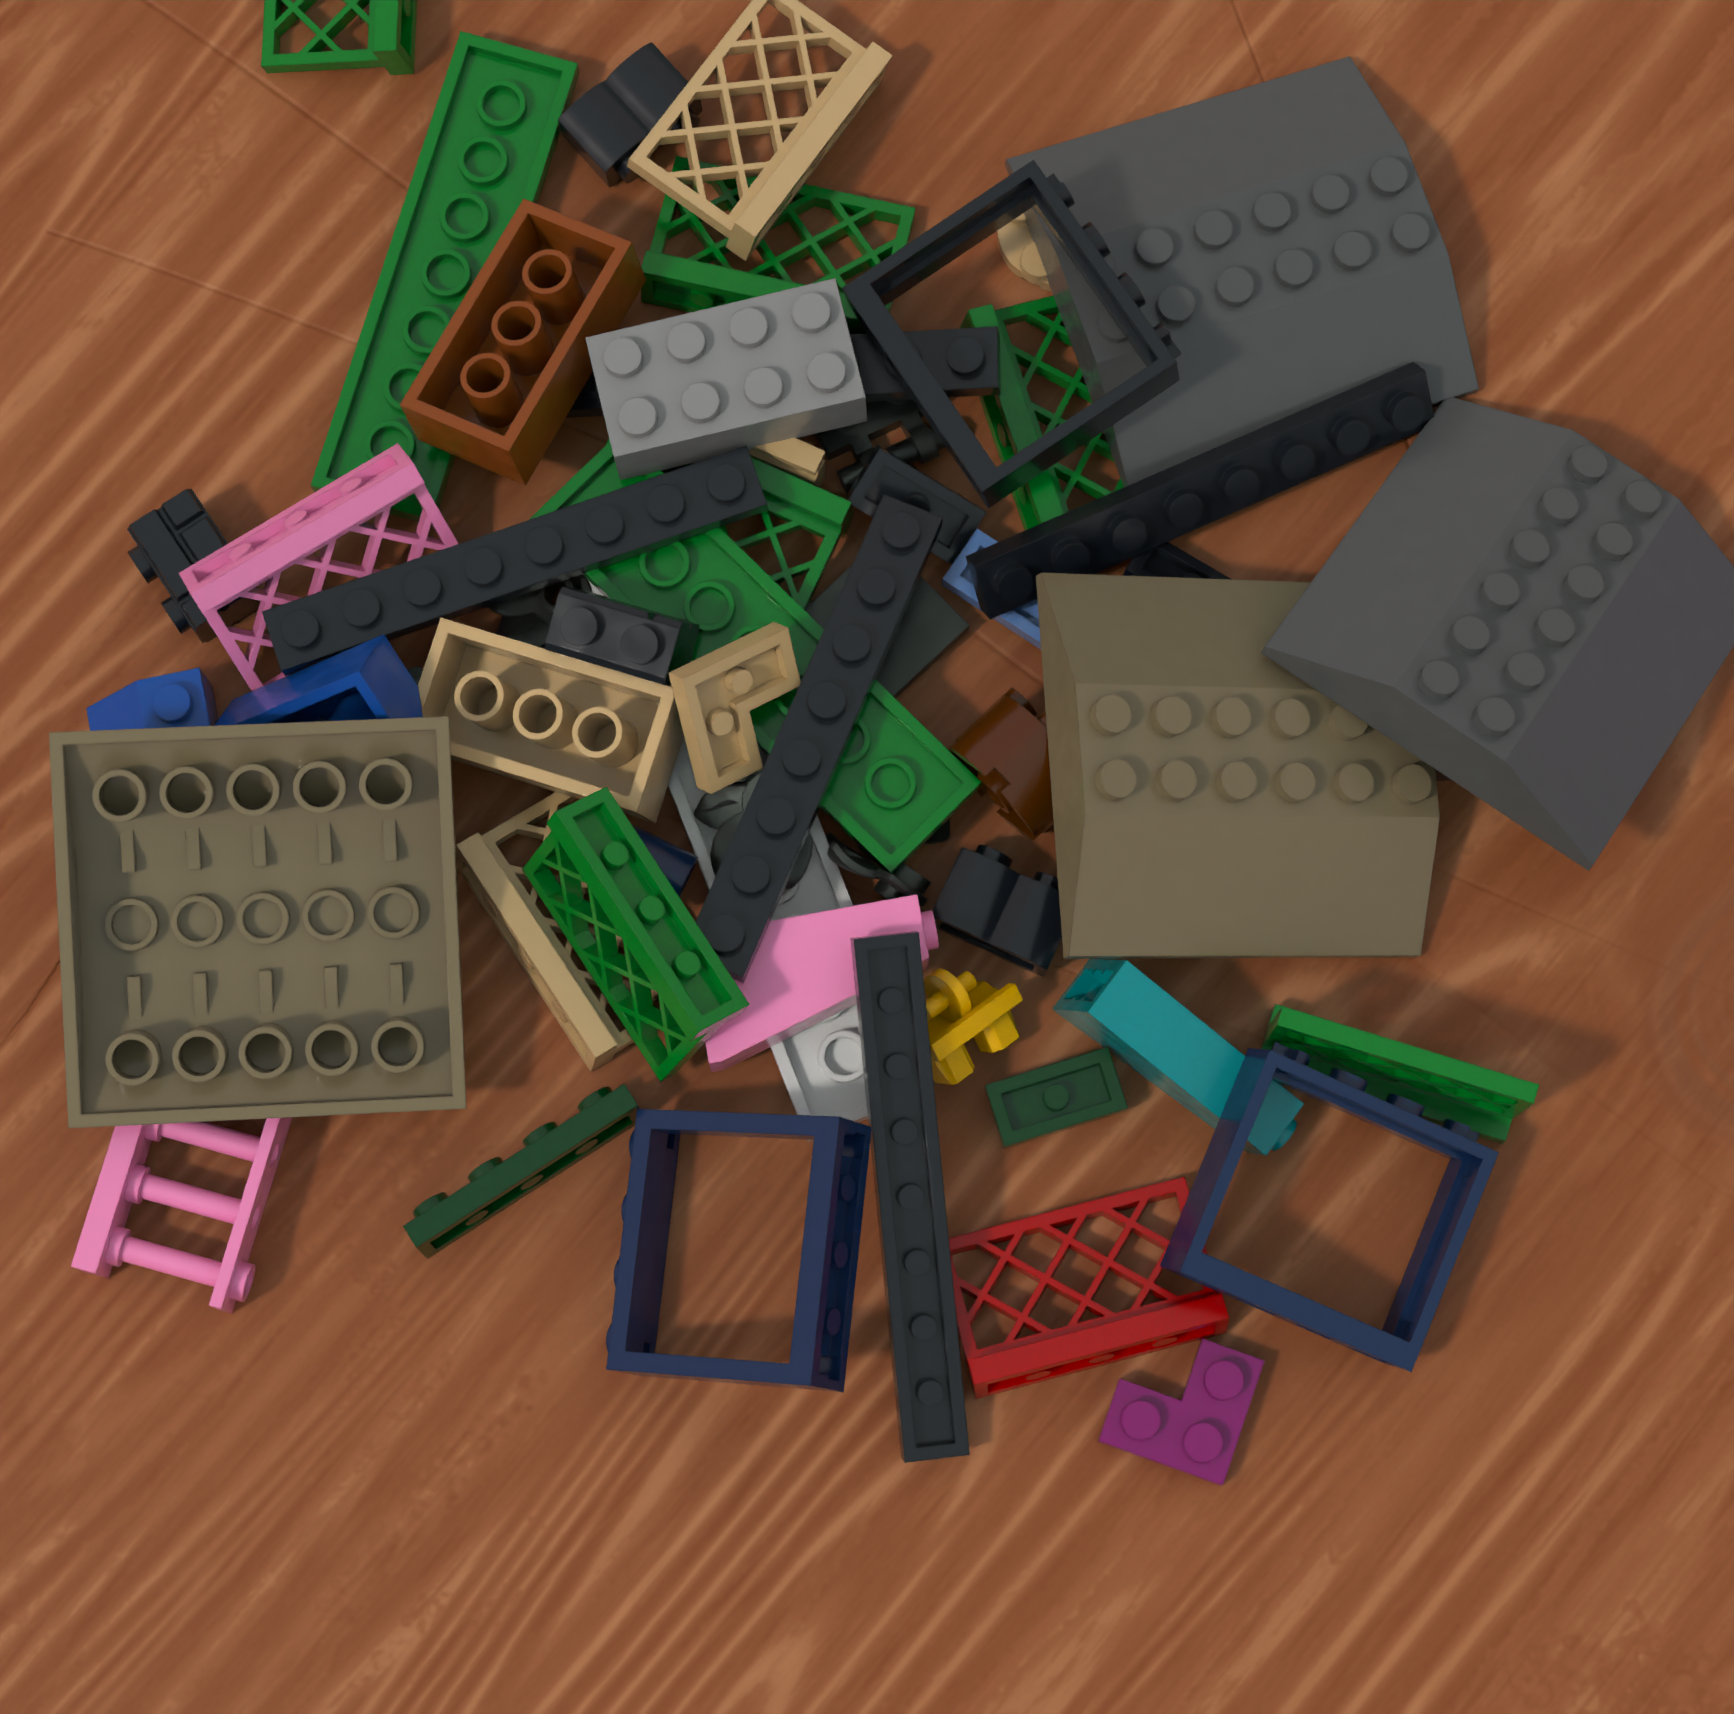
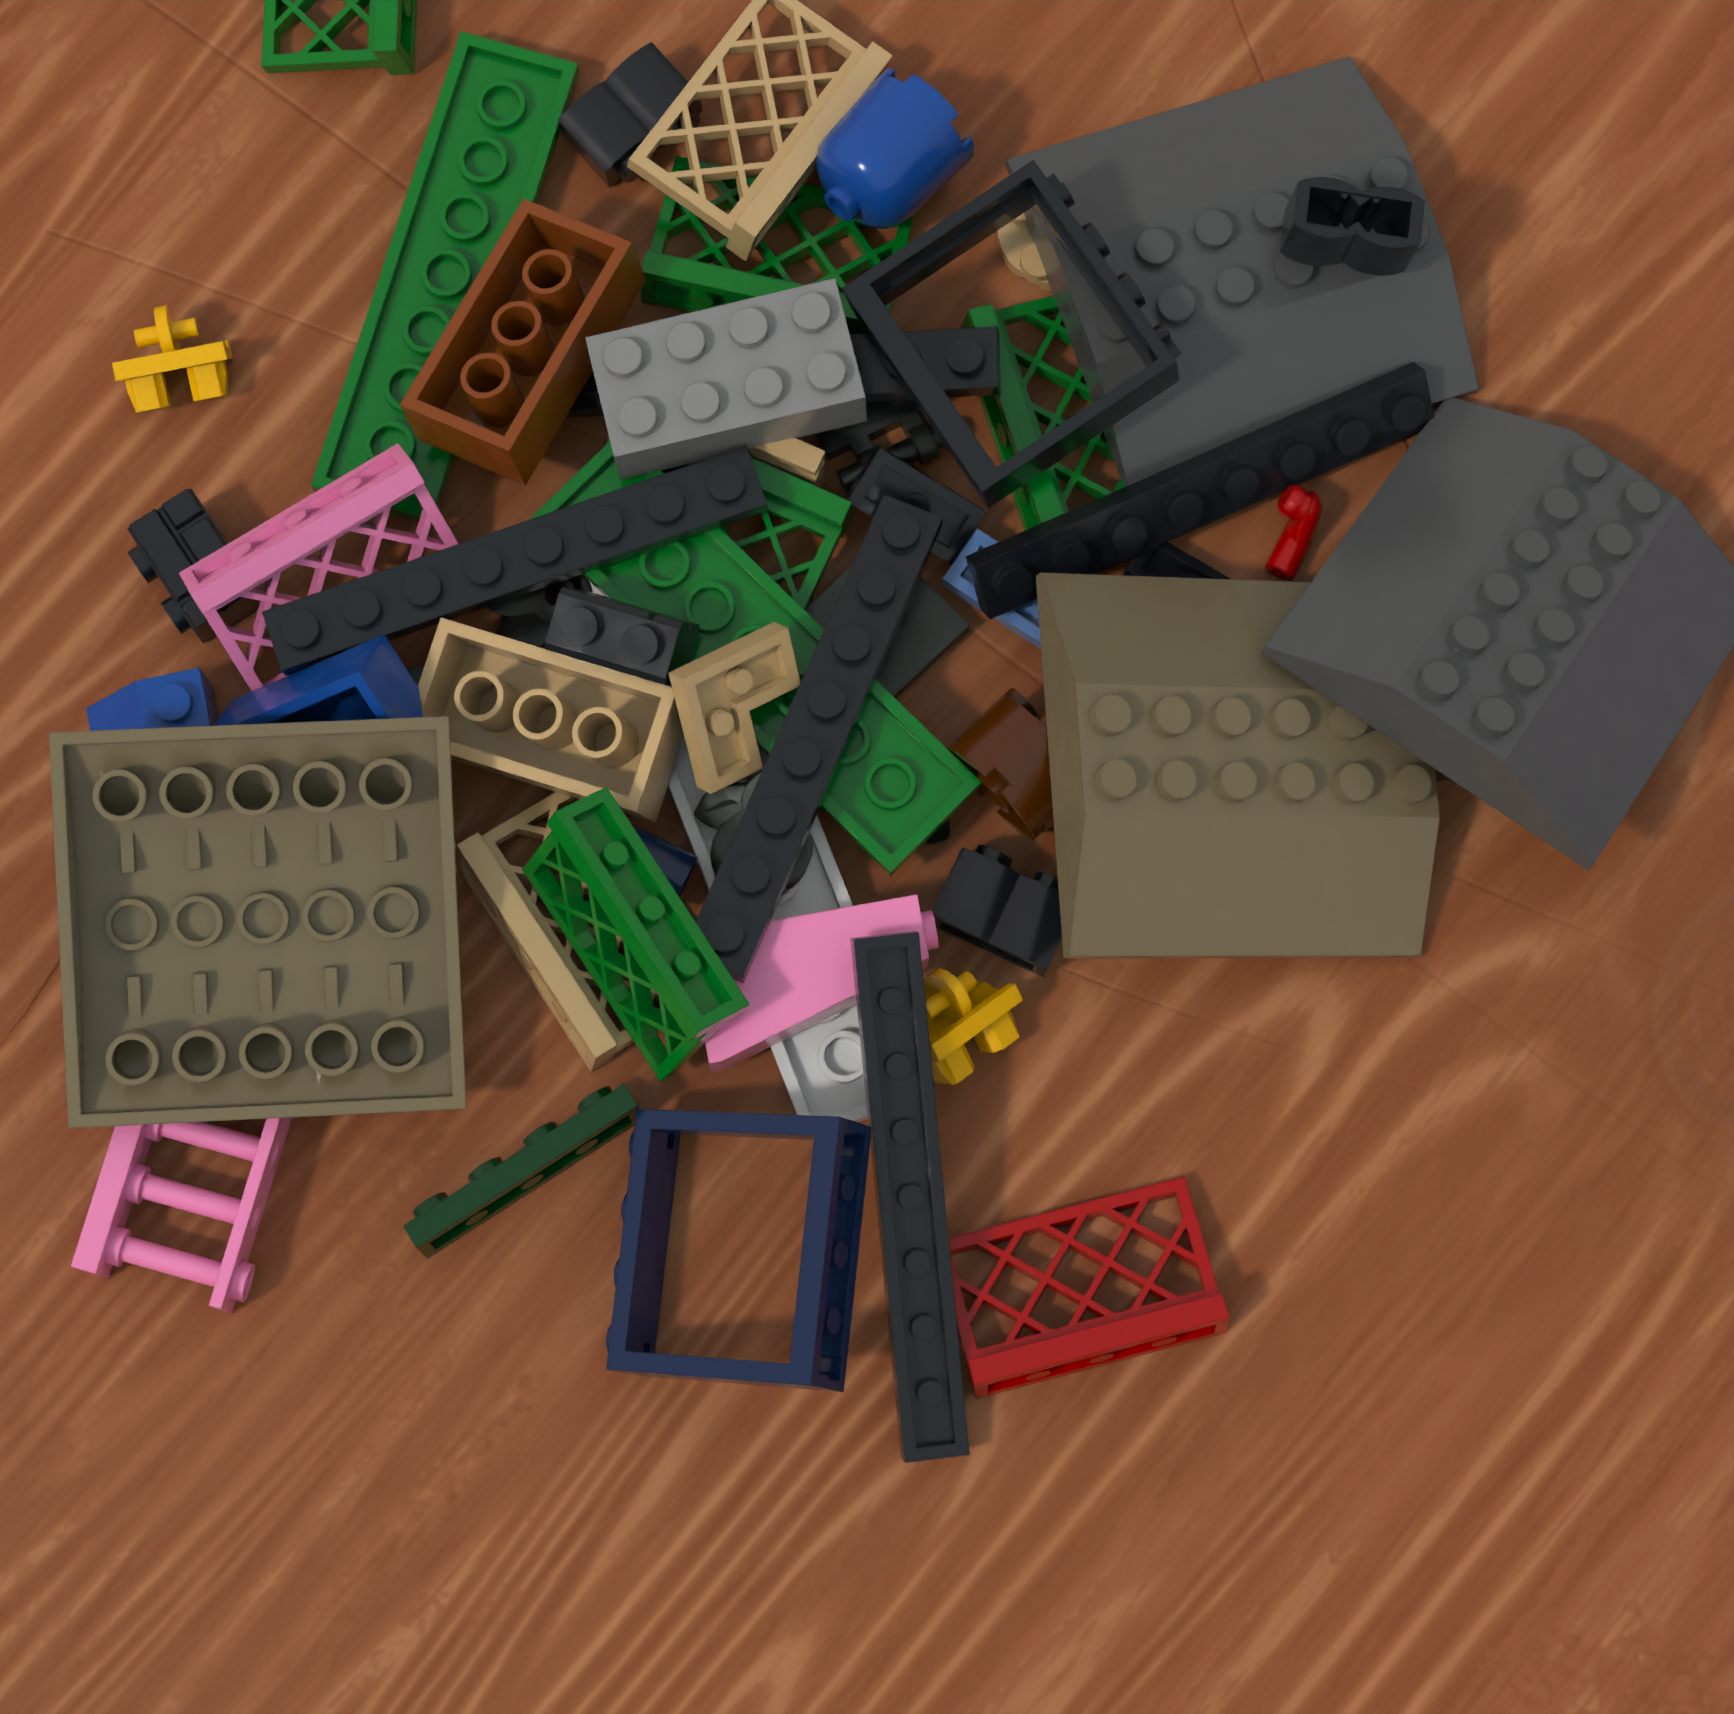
pearl dark grey plate [826,832,931,907] -> none
dark green plate [984,1047,1128,1149] -> none
teal slope [1052,959,1304,1156] -> none
magenta plate [1097,1339,1264,1486] -> none
dark blue window [1160,1042,1499,1372] -> none
green fence [1261,1004,1539,1144] -> none
none -> yellow hips [112,304,233,413]
none -> blue cylinder [816,68,974,229]
none -> red arm [1265,485,1323,581]
none -> black brick [1280,177,1425,276]

